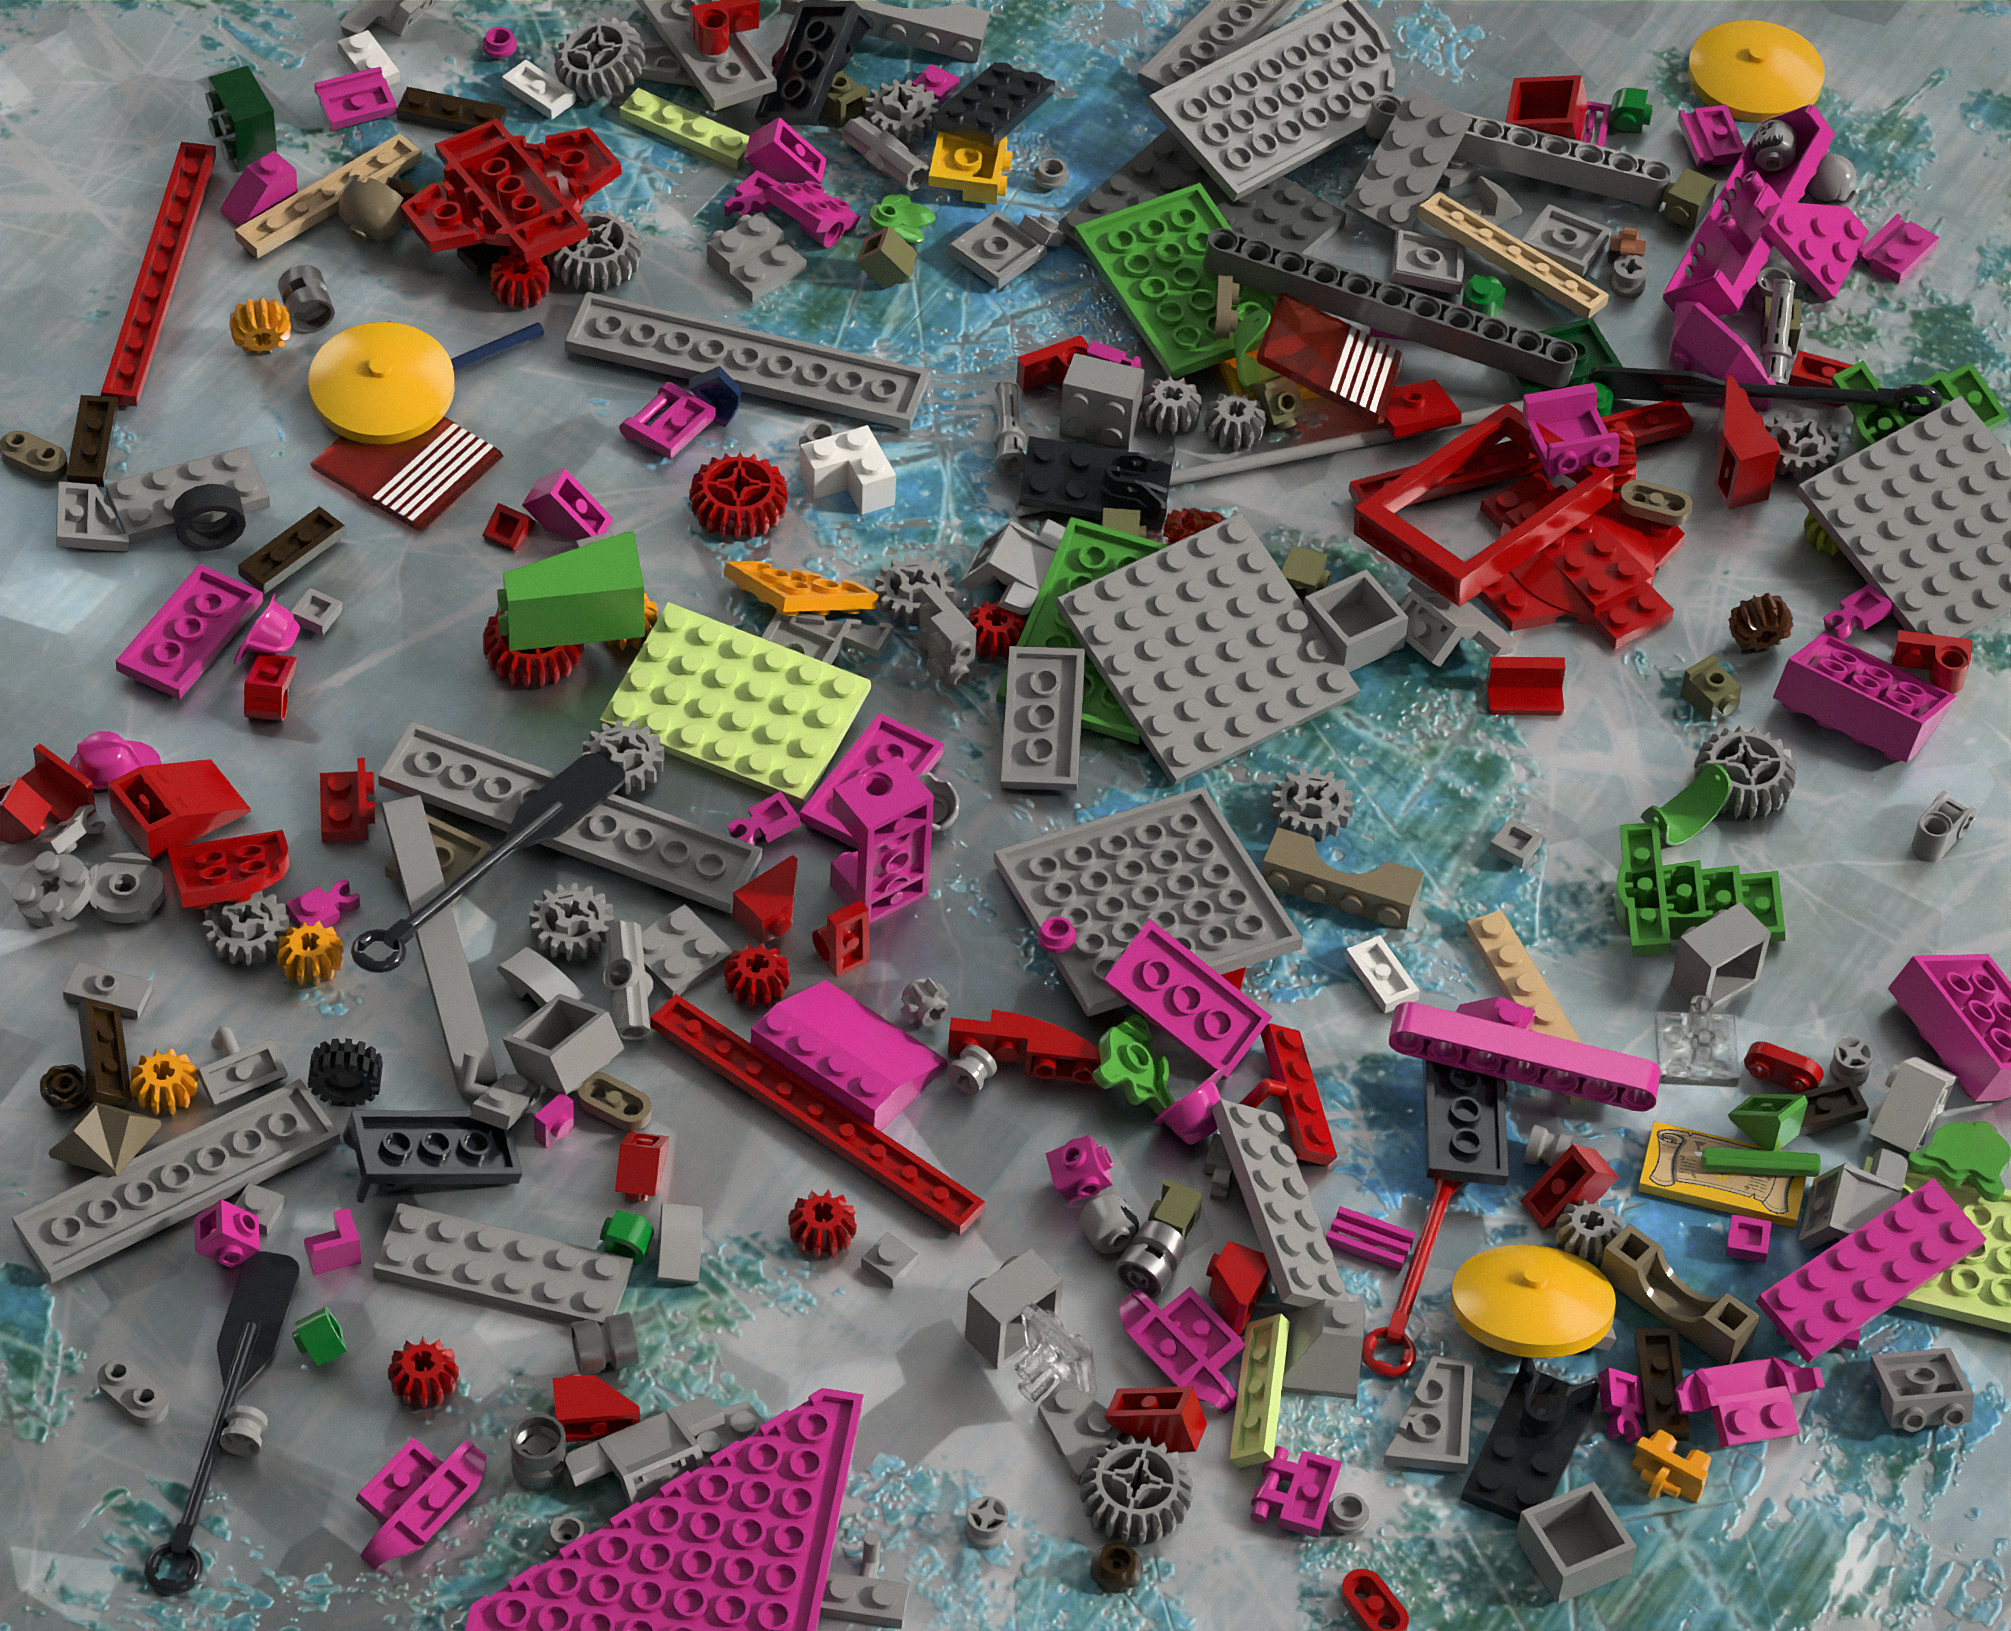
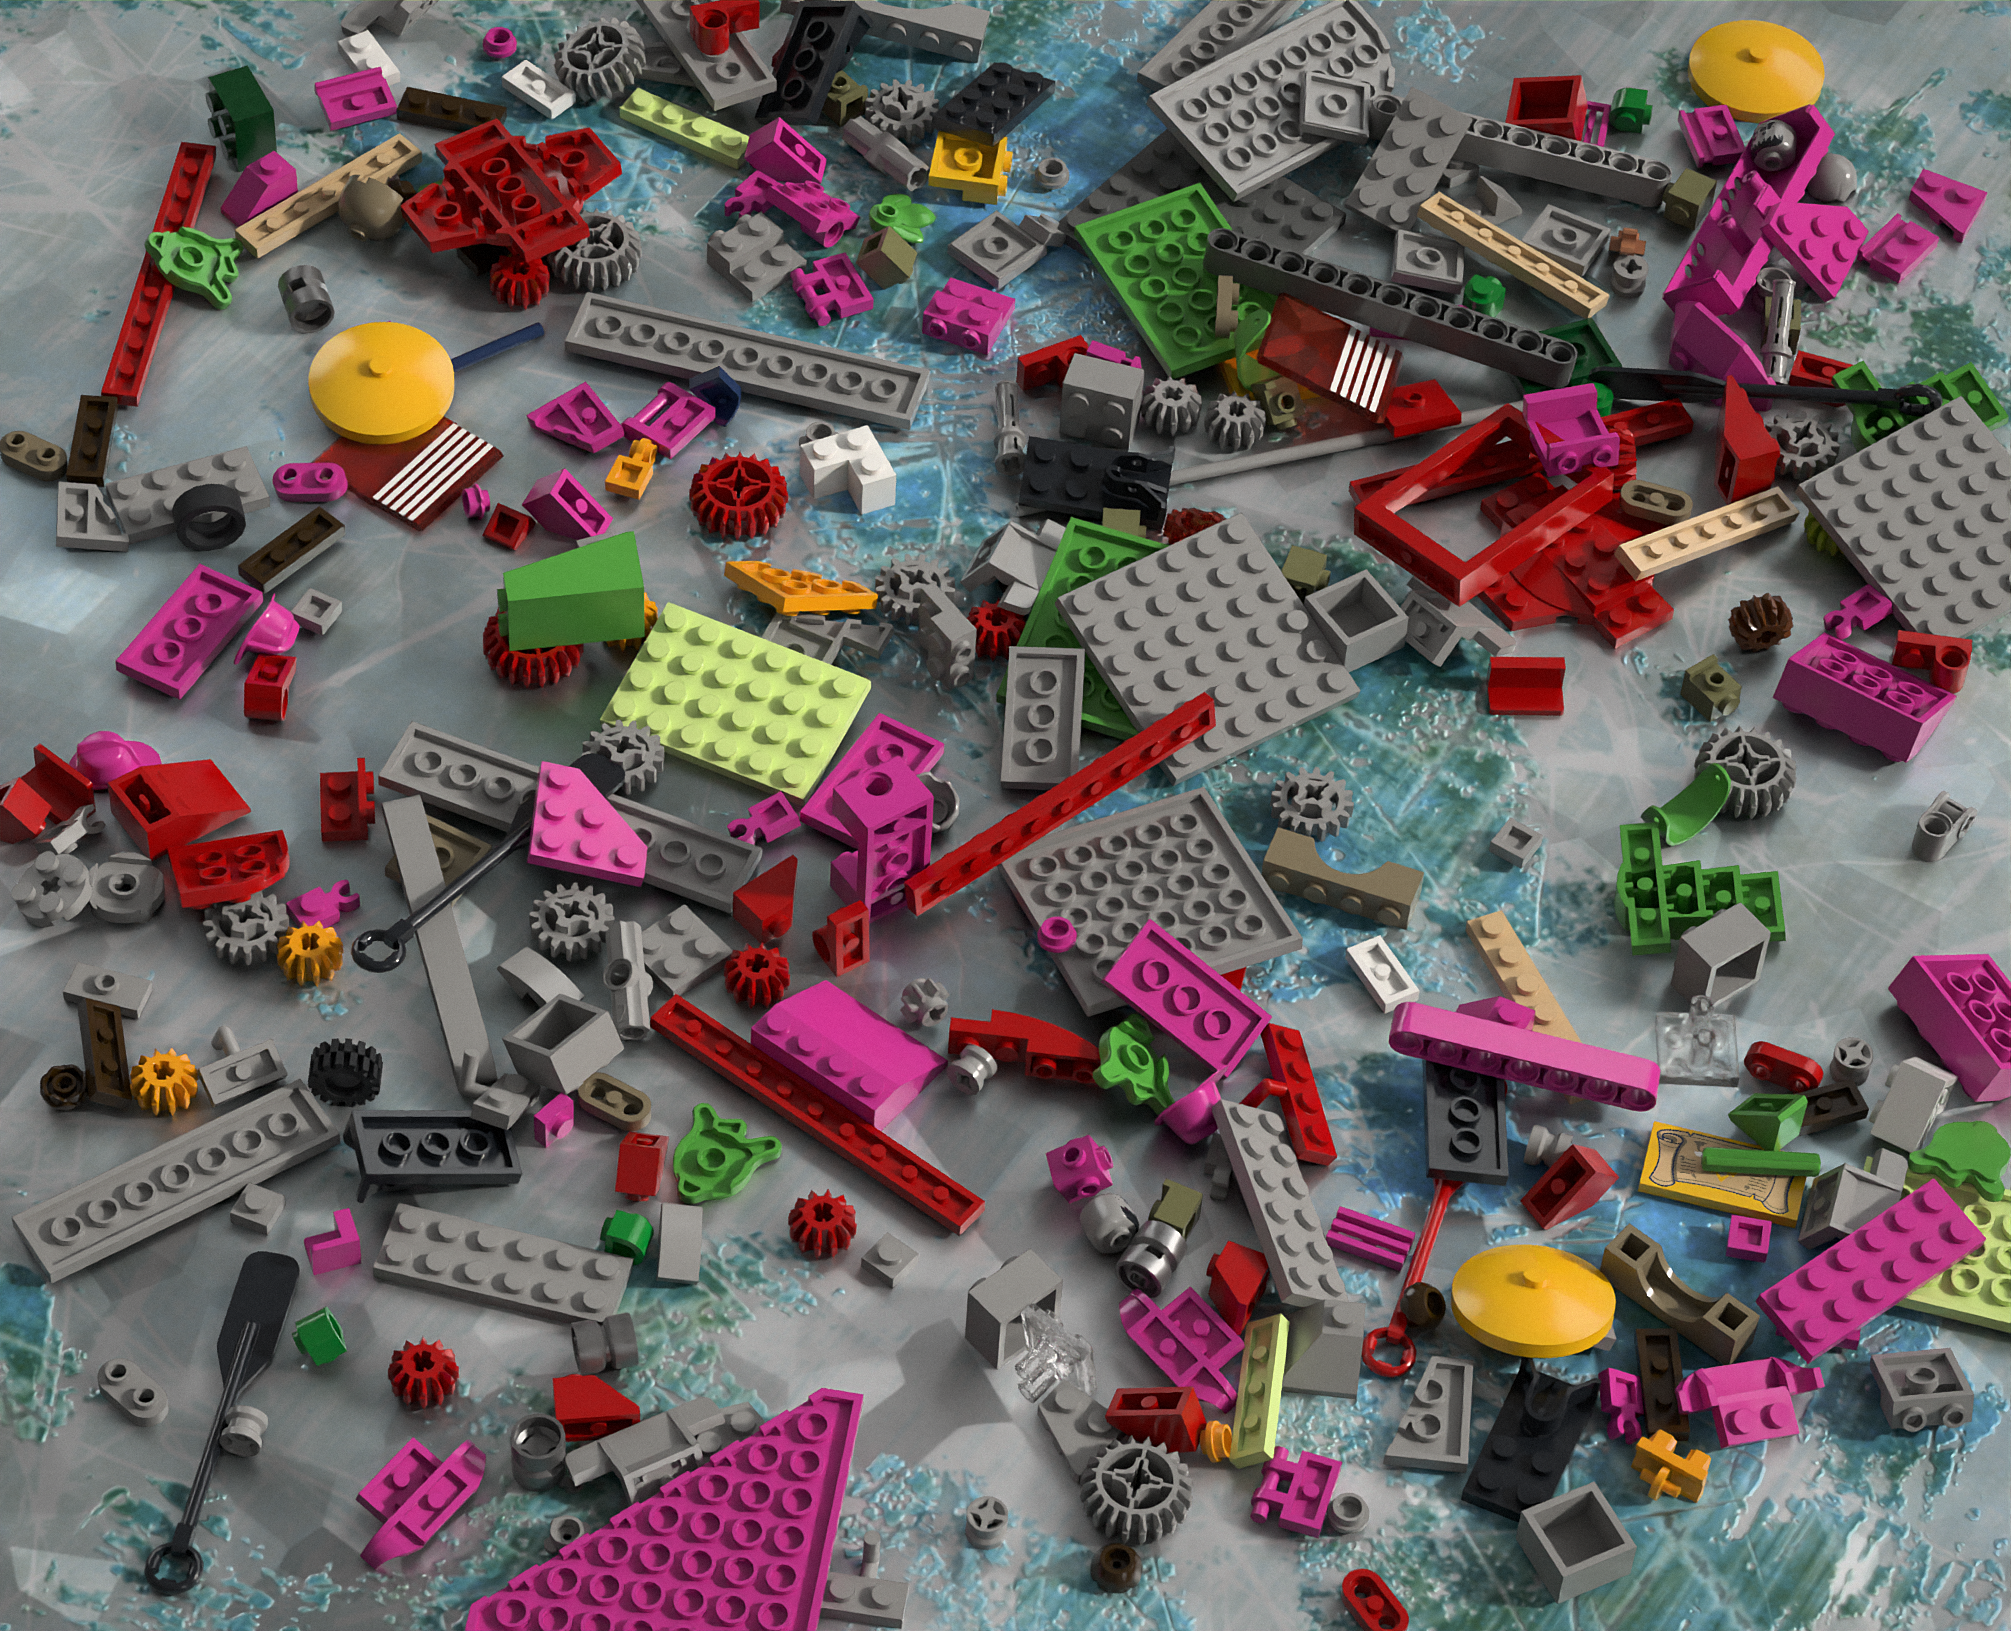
dark tan slope [48,1101,161,1177] -> none
dark pink brick [194,1199,260,1269] -> none
light orange gear [229,296,291,355] -> none
dark pink plate [912,64,960,107] -> none
light grey gear [1555,1197,1624,1267] -> none
none -> bright green tile [144,227,244,310]
none -> dark pink plate [272,463,348,502]
none -> dark pink plate [462,484,490,520]
none -> dark pink wing [526,381,625,453]
none -> dark pink plate [527,761,648,887]
none -> light orange plate [605,438,658,500]
none -> bright green tile [673,1103,782,1204]
none -> dark pink plate [790,252,874,326]
none -> red plate [904,692,1216,916]
none -> dark pink plate [922,277,1015,355]
none -> light orange plate [1200,1421,1232,1463]
none -> light grey plate [1299,70,1371,145]
none -> dark brown plate [1400,1282,1446,1333]
none -> tan plate [1614,487,1800,581]
none -> dark pink wing [1909,169,1988,243]

